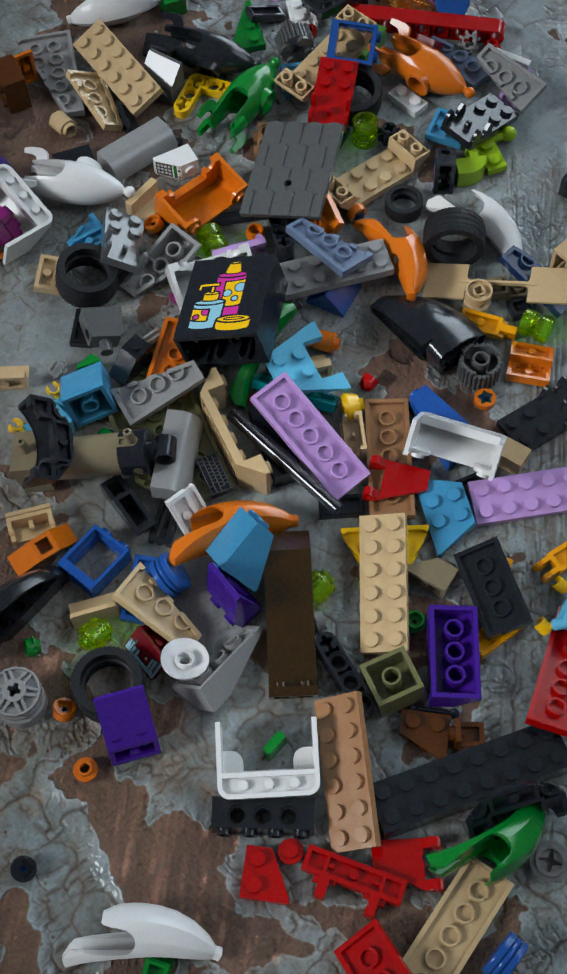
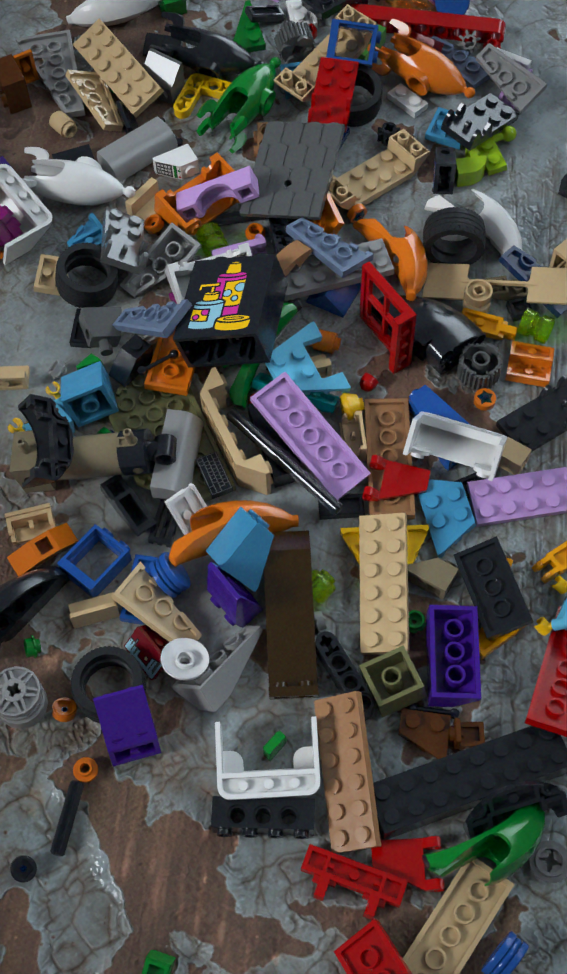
white piece [62,903,223,969] -> none
clear neon green head [77,617,113,651] -> none
light grey wing [110,360,206,427] -> none
red wing [239,845,290,906] -> none
red plate [278,838,304,865] -> none
clear neon green wheel [352,112,378,150] -> none
black tyre [385,184,423,224] -> none
none -> black axle [50,780,84,856]
none -> sand blue wing [113,299,192,338]
none -> black hinge [137,350,179,376]
none -> lavender arch [176,166,259,223]
none -> medium nougat slope [276,240,313,277]
none -> red window [359,261,417,374]

